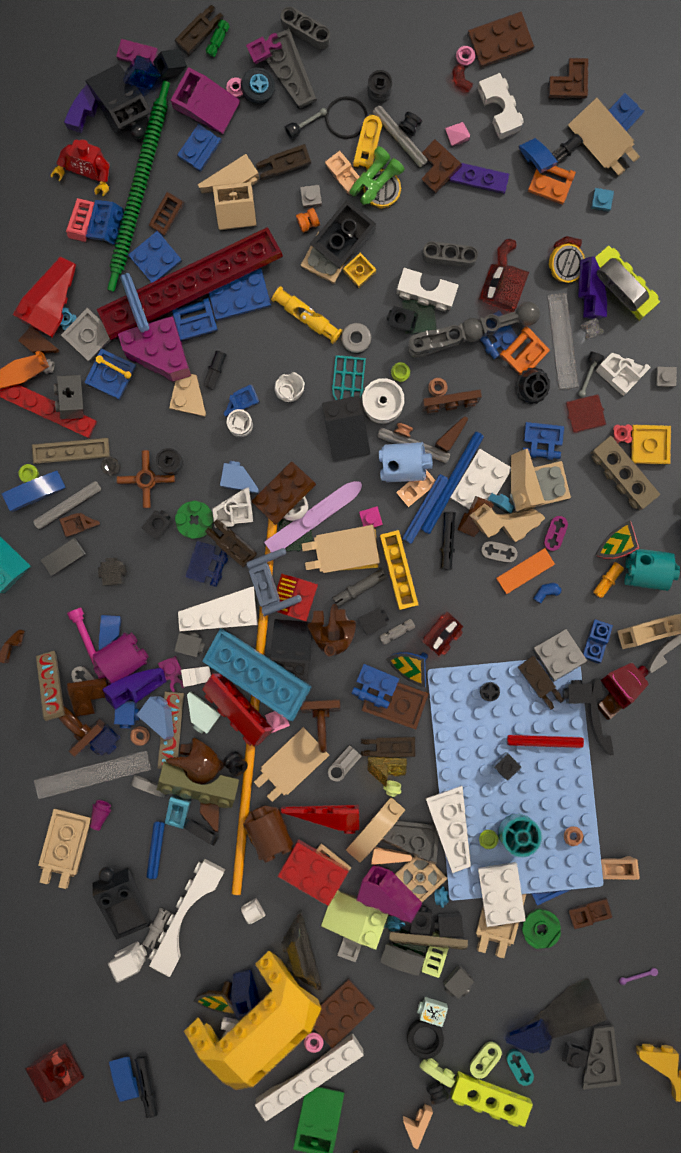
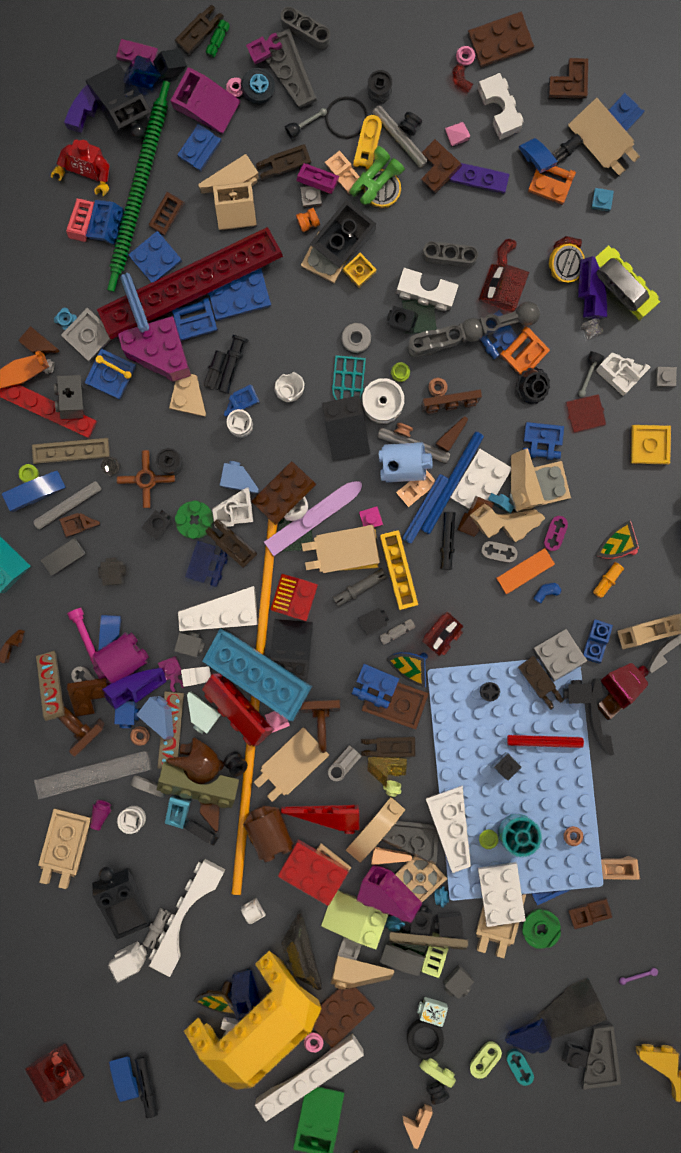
red wedge [13,257,76,337] -> none
clear blue brick [89,725,121,756] -> none
blue axle [147,821,165,879] -> none
sand blue plate [247,548,302,616] -> none
yellow piece [271,286,343,344] -> none
reddish brown piece [307,604,356,656] -> none
neon yellow brick [450,1071,533,1127] -> none
clear plate [547,293,579,390] -> none
dark tan brick [590,436,661,511] -> none
coral plate [613,424,632,443] -> none
teal cylinder [624,548,680,591] -> none
none -> white wheel [117,806,146,834]
none -> black pin [217,335,249,394]
none -> magenta plate [297,163,339,194]
none -> tan slope [330,956,394,990]

